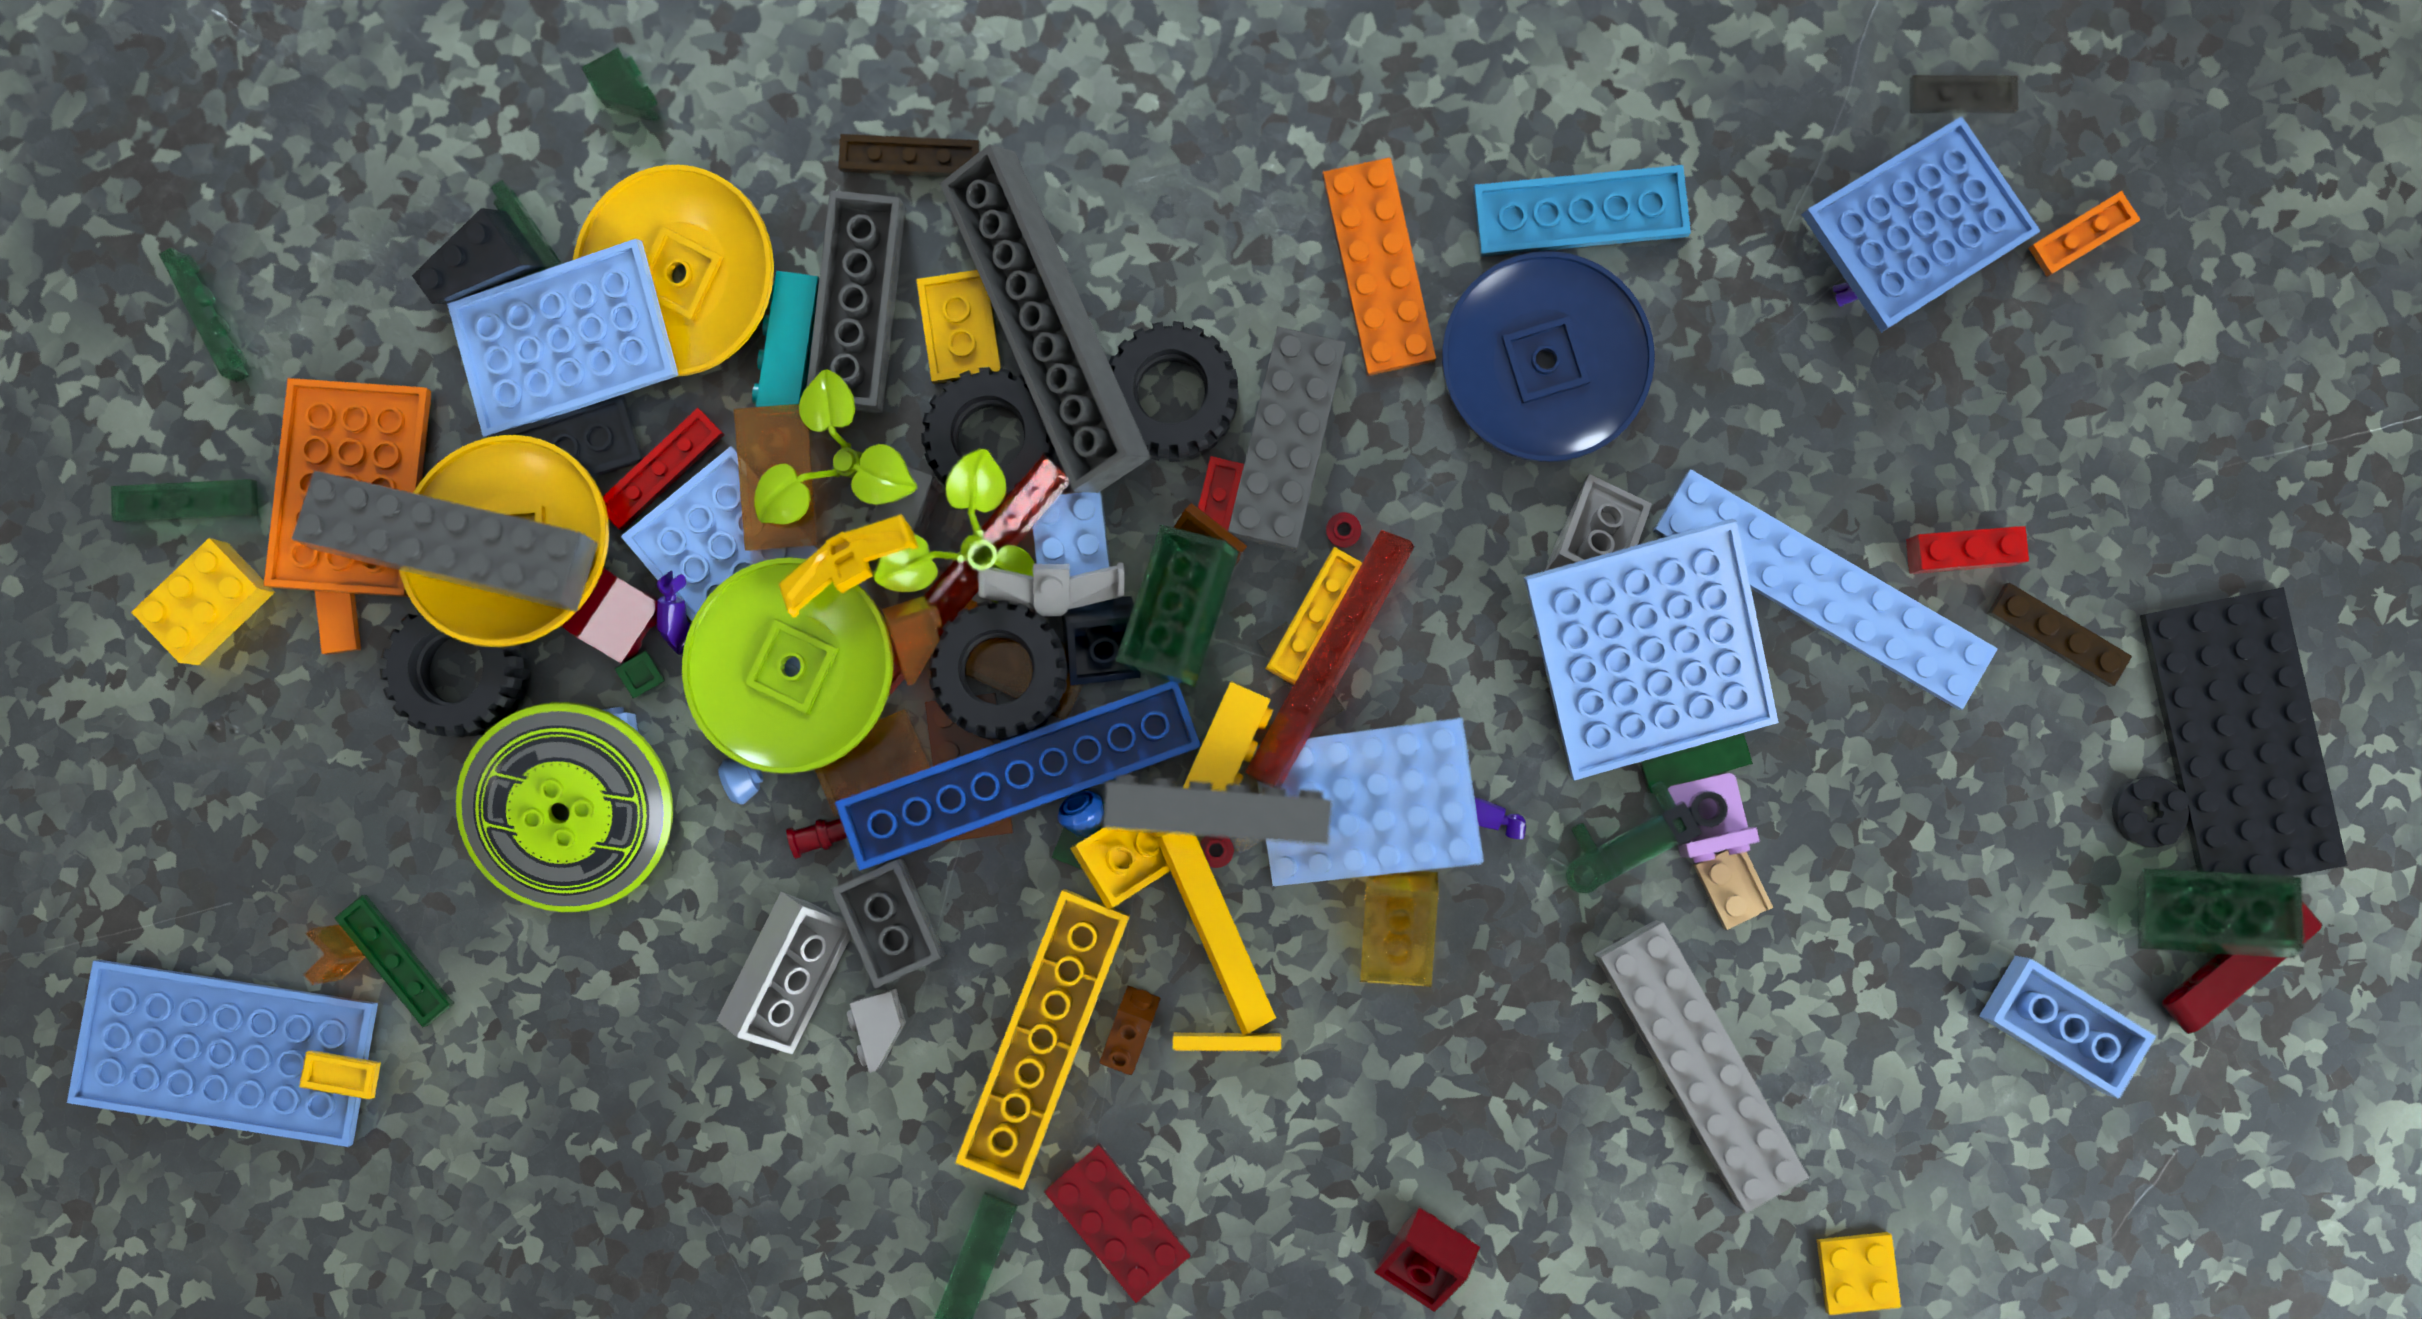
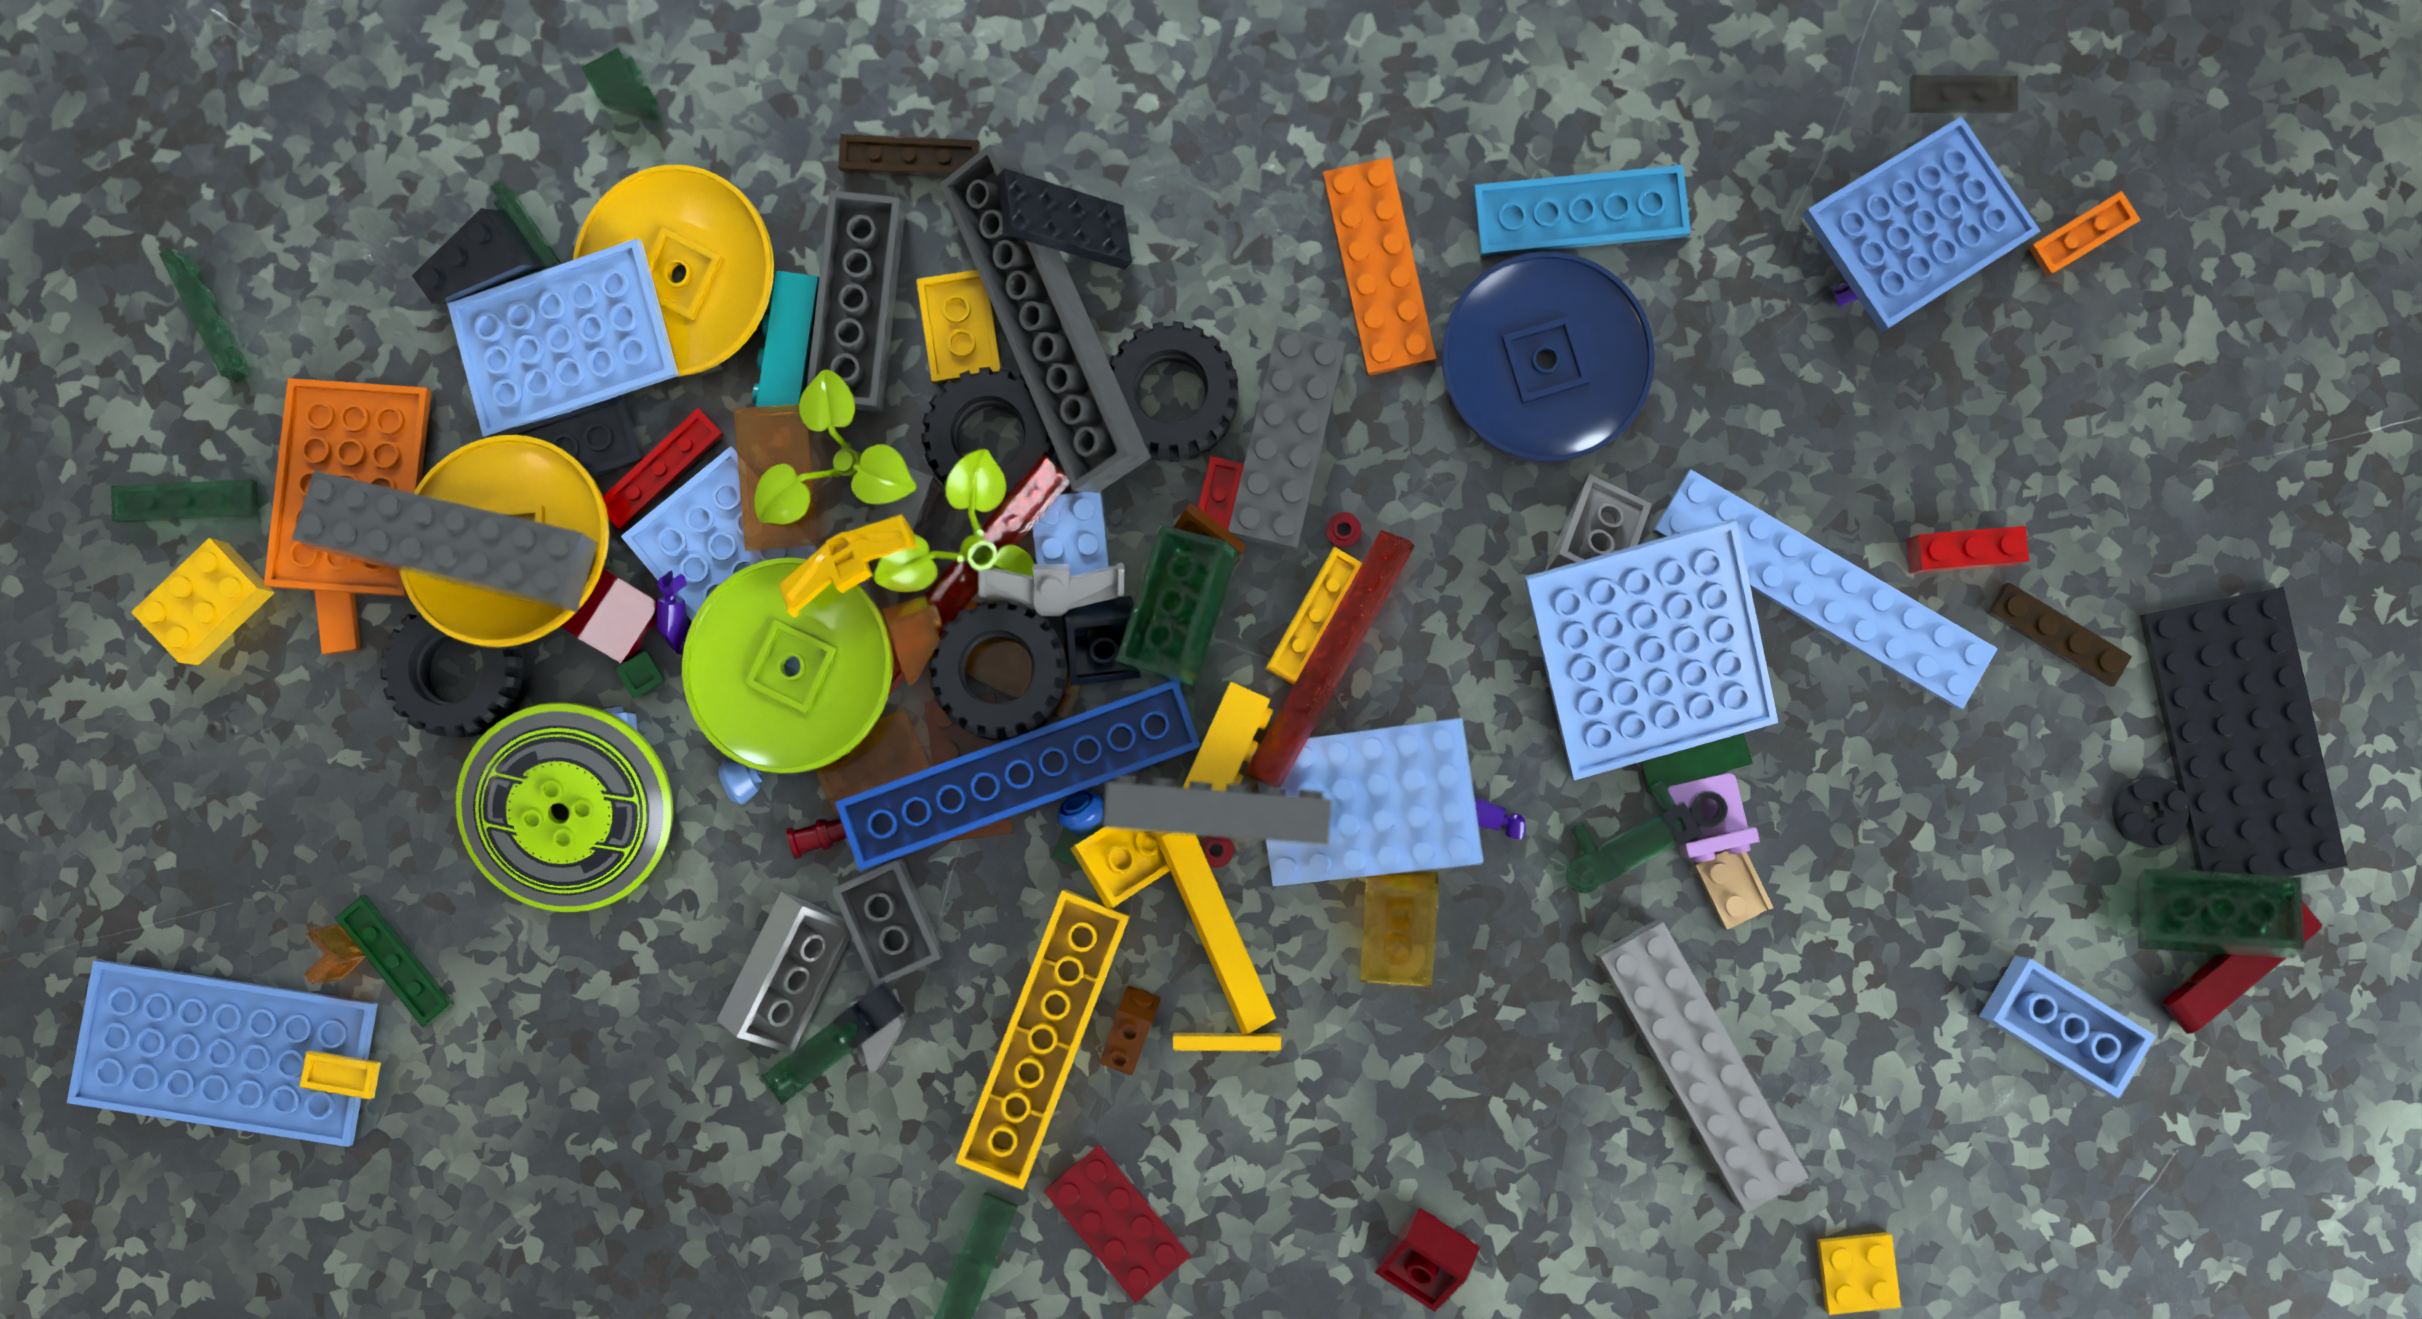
none -> clear green piece [760,981,906,1105]
none -> black plate [997,168,1132,270]

